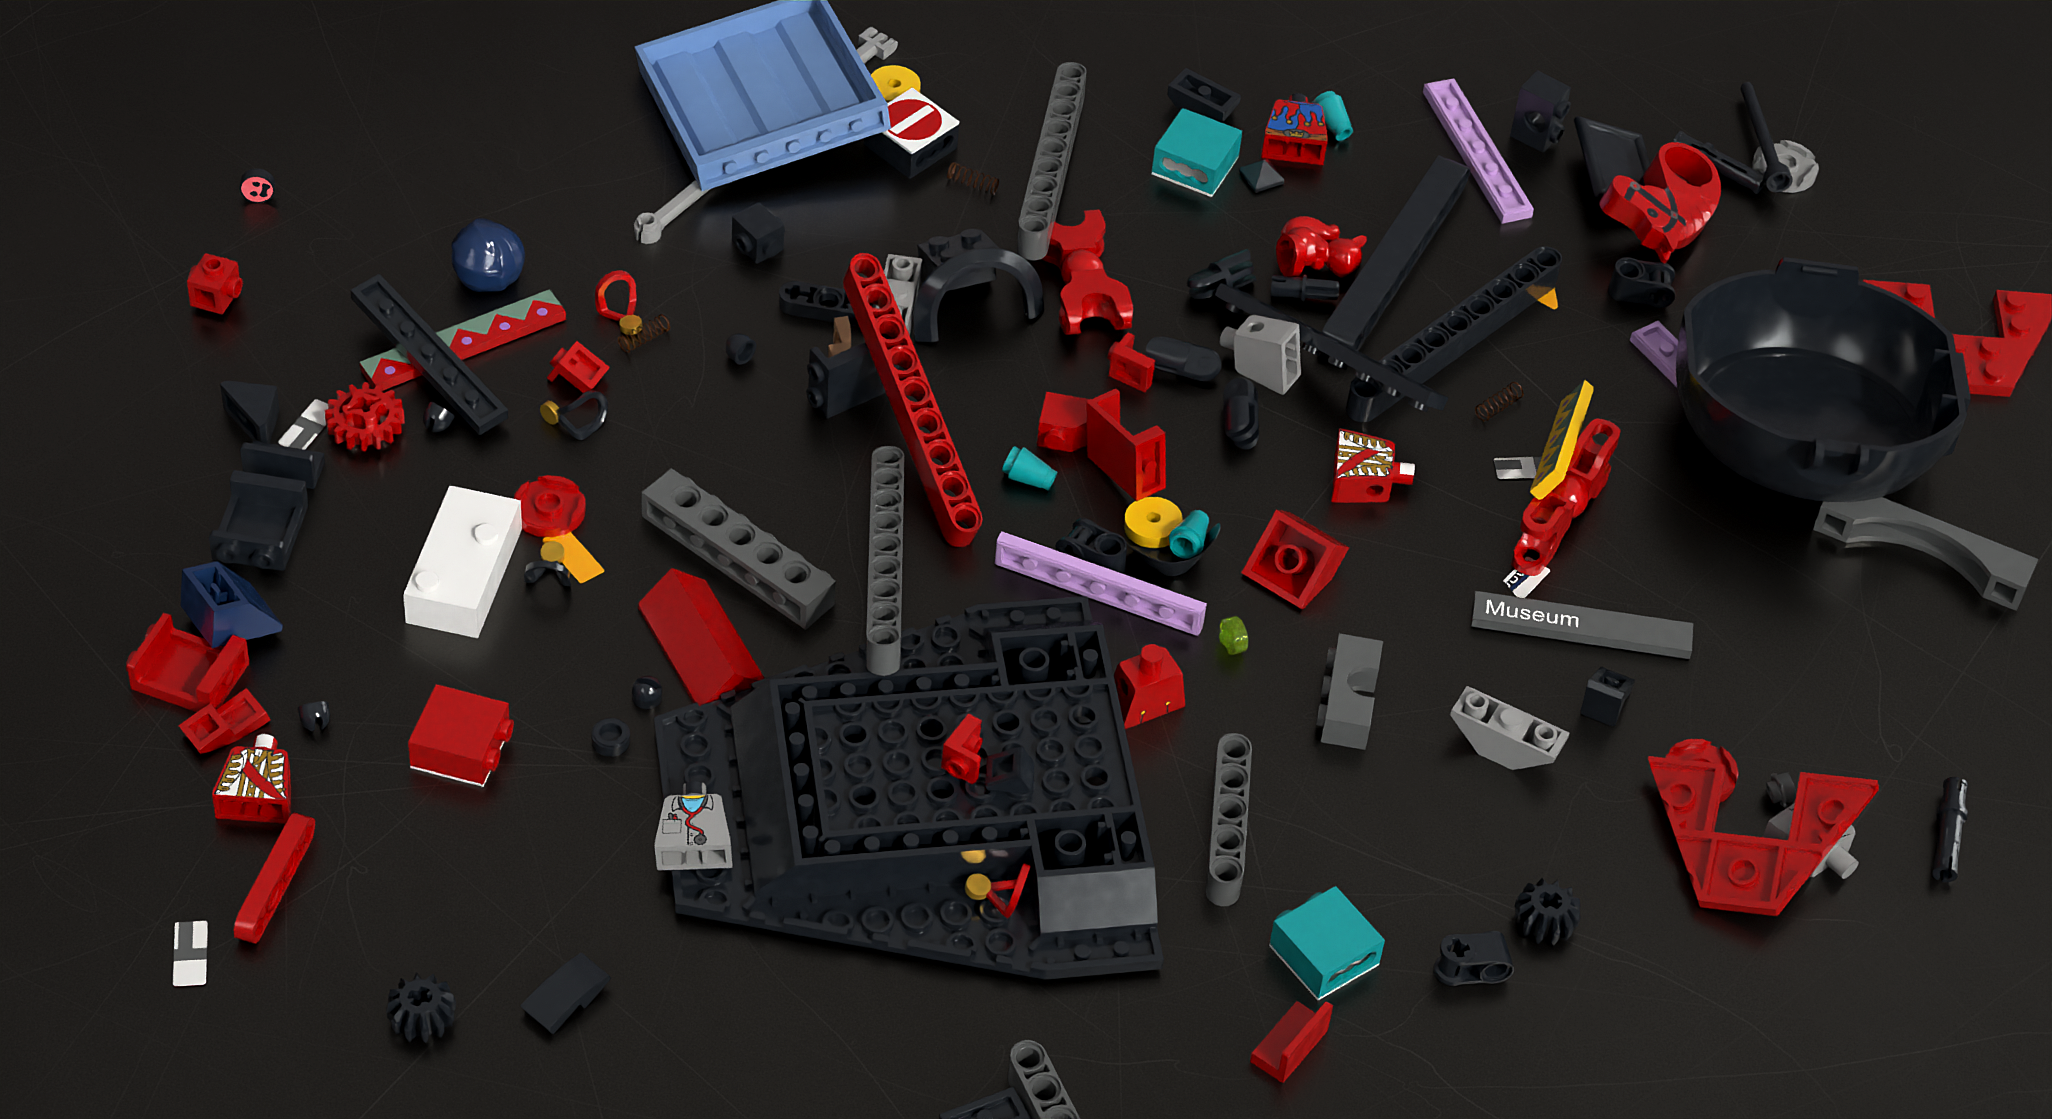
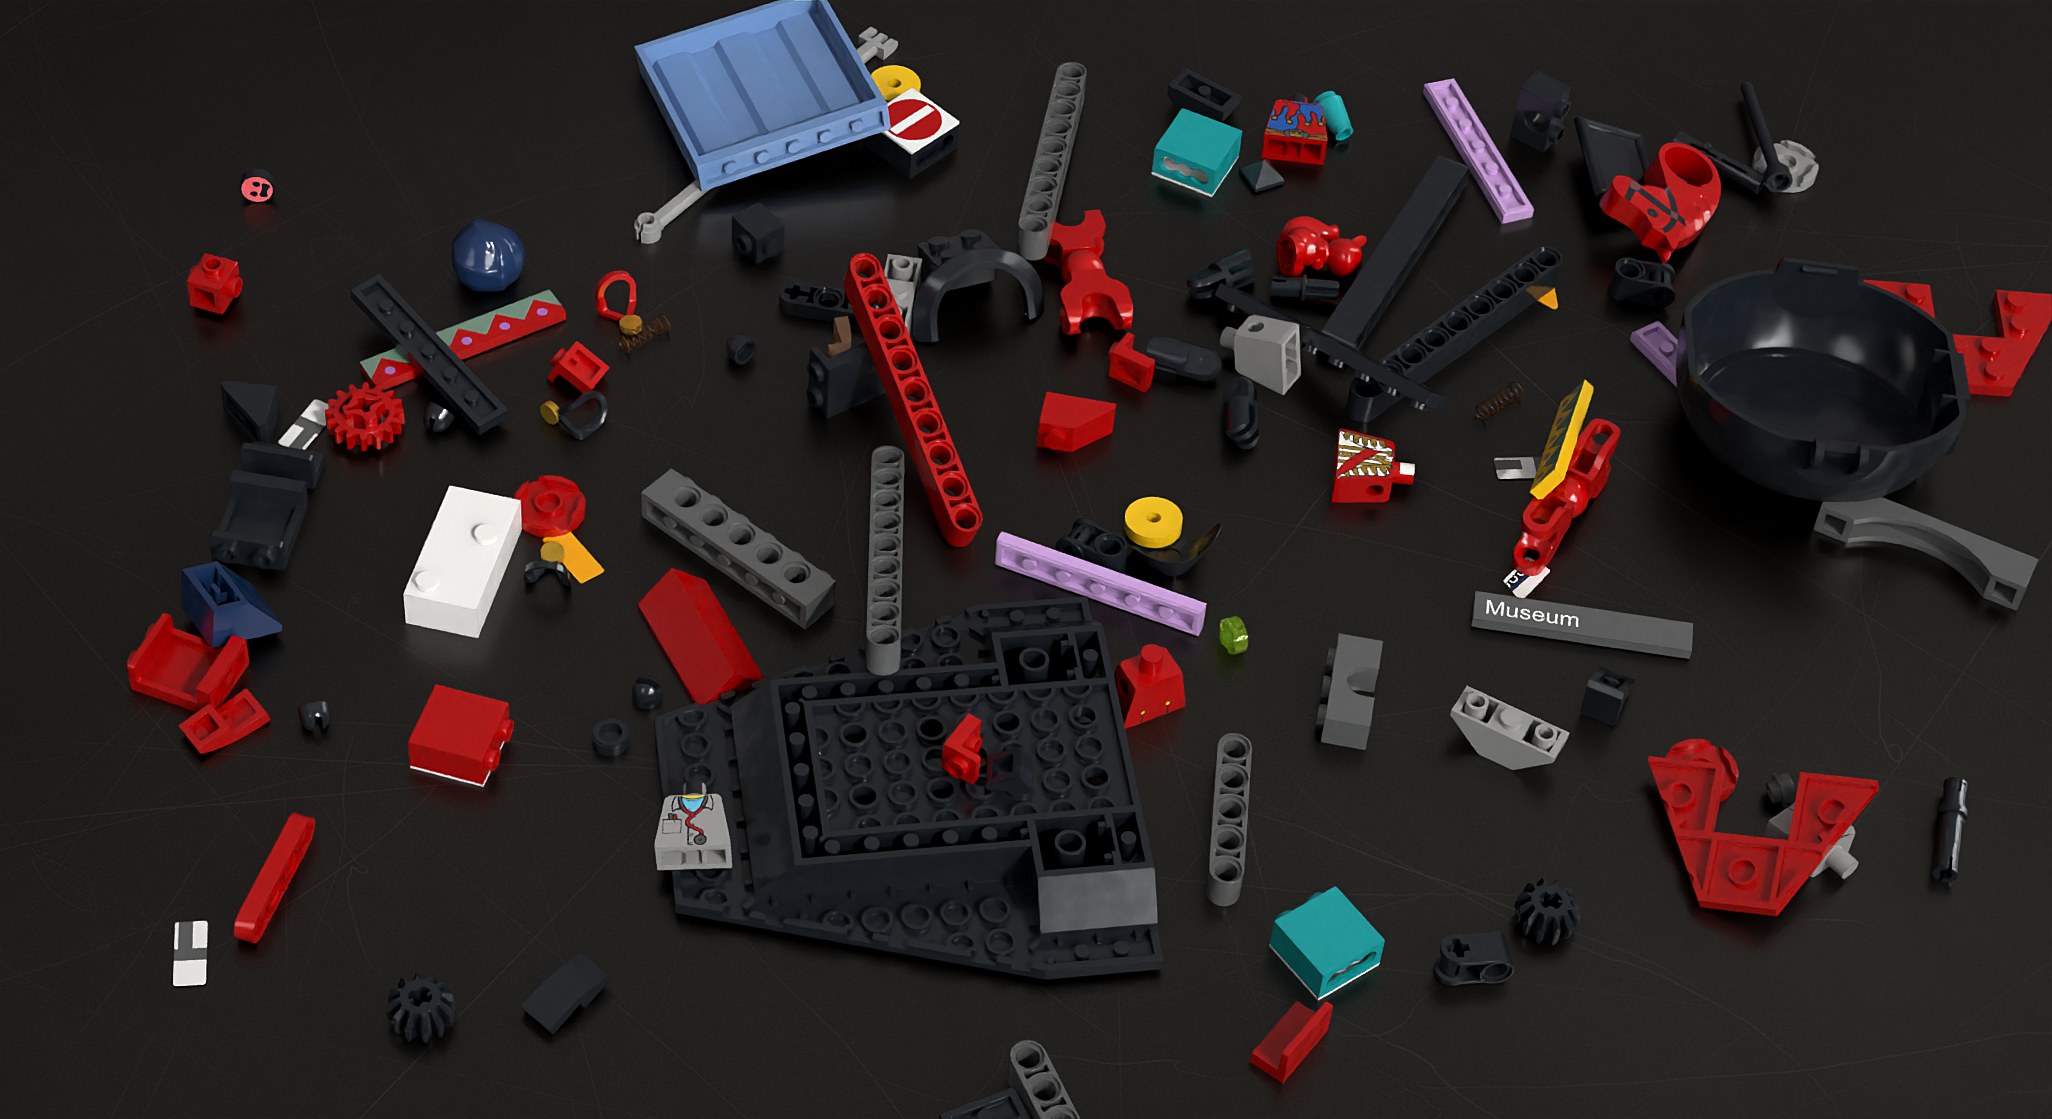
torso [212,734,291,824] -> none
reddish brown piece [947,162,999,195] -> none
red piece [965,863,1030,918] -> none
teal cone [1002,446,1058,491] -> none
red panel [1086,389,1166,502] -> none
teal cone [1169,510,1209,559] -> none
red slope [1241,510,1350,609] -> none

